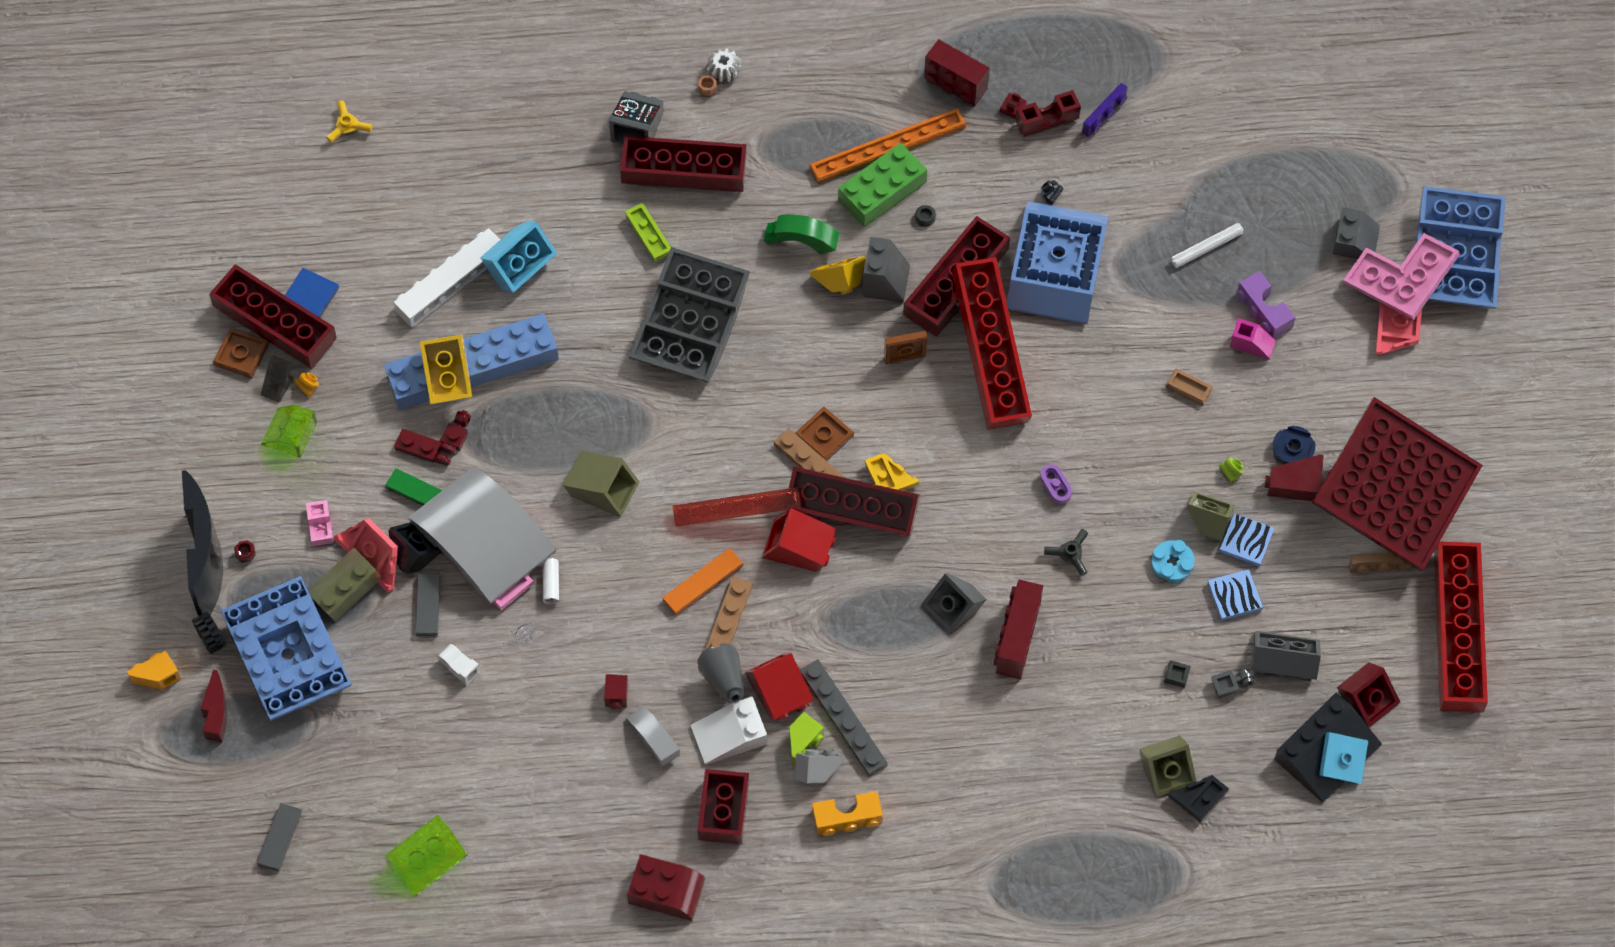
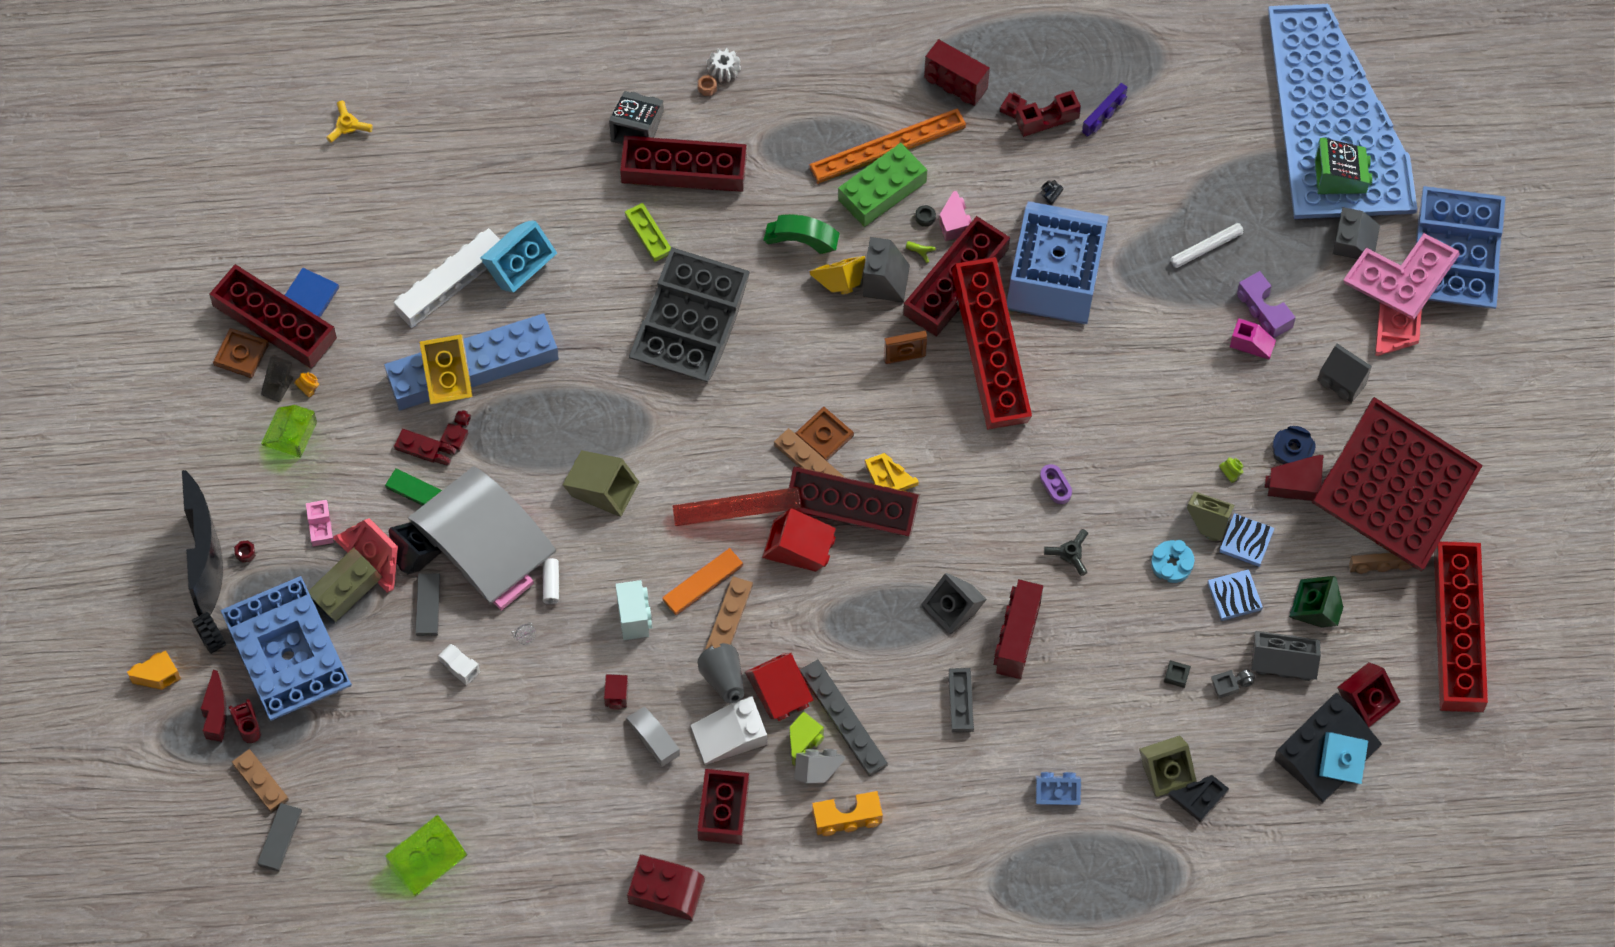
medium nougat tile [1166,368,1213,406] -> none
none -> dark red piece [229,699,261,744]
none -> medium nougat plate [232,749,289,813]
none -> light aqua brick [616,580,652,640]
none -> lime bar [906,241,936,263]
none -> bright pink slope [939,191,972,241]
none -> dark grey plate [949,668,974,733]
none -> medium blue bracket [1036,772,1081,805]
none -> light blue wing [1268,4,1418,219]
none -> dark green slope [1289,576,1344,628]
none -> bright green slope [1315,138,1372,194]
none -> dark grey slope [1317,343,1372,403]

